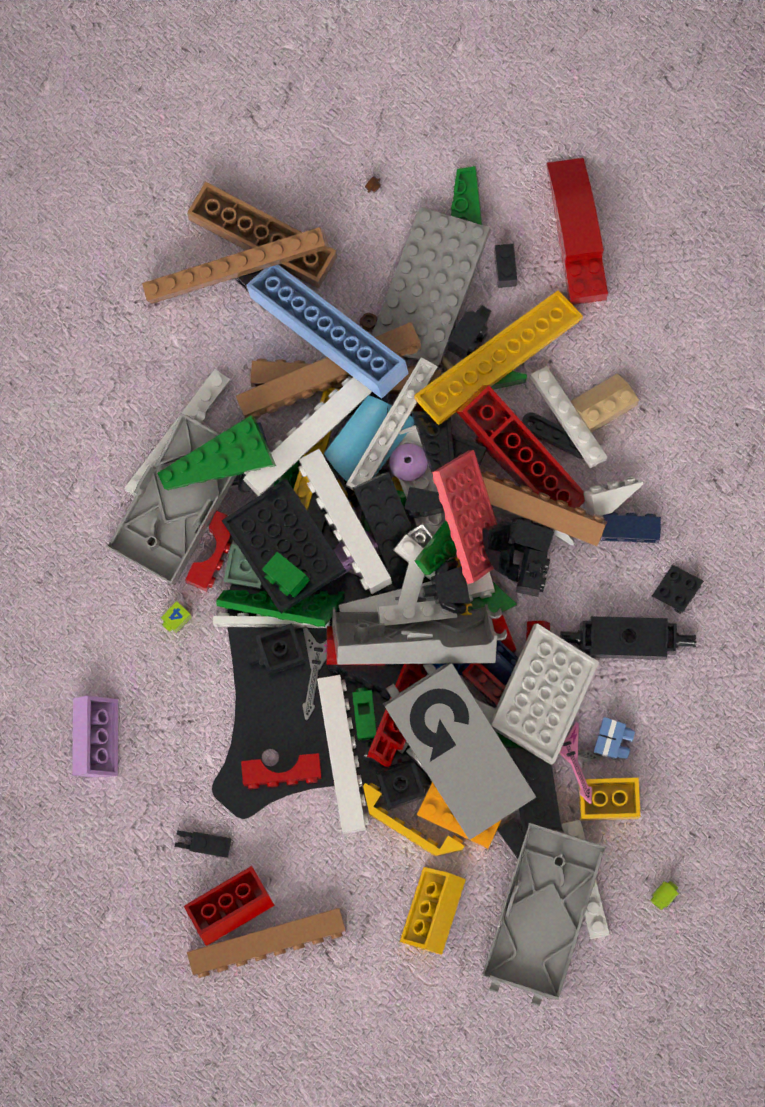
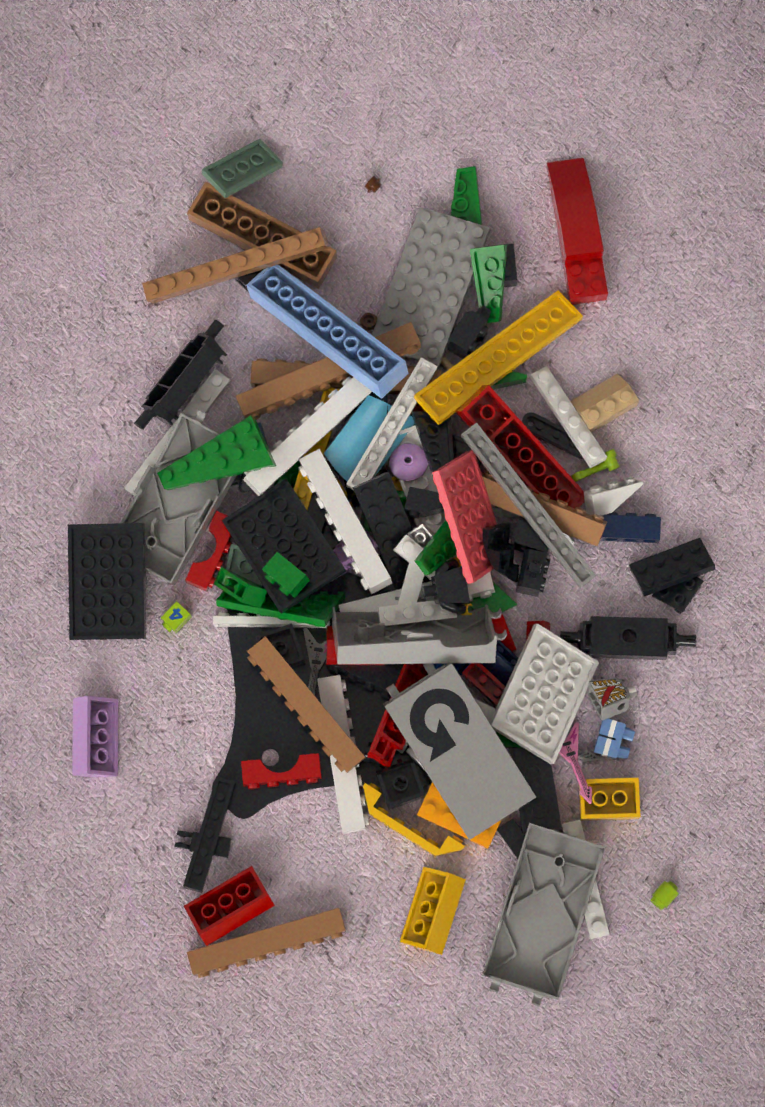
green brick [352,688,377,741] -> none
none -> black plate [68,523,146,640]
none -> black brick [134,320,227,430]
none -> black plate [183,776,235,893]
none -> sand green plate [201,138,283,198]
none -> green slope [214,567,267,608]
none -> medium nougat brick [247,637,365,773]
none -> light grey plate [461,423,596,588]
none -> green wing [470,244,507,323]
none -> lime brick [571,449,620,482]
none -> torso [587,678,637,721]
none -> black plate [629,538,716,597]

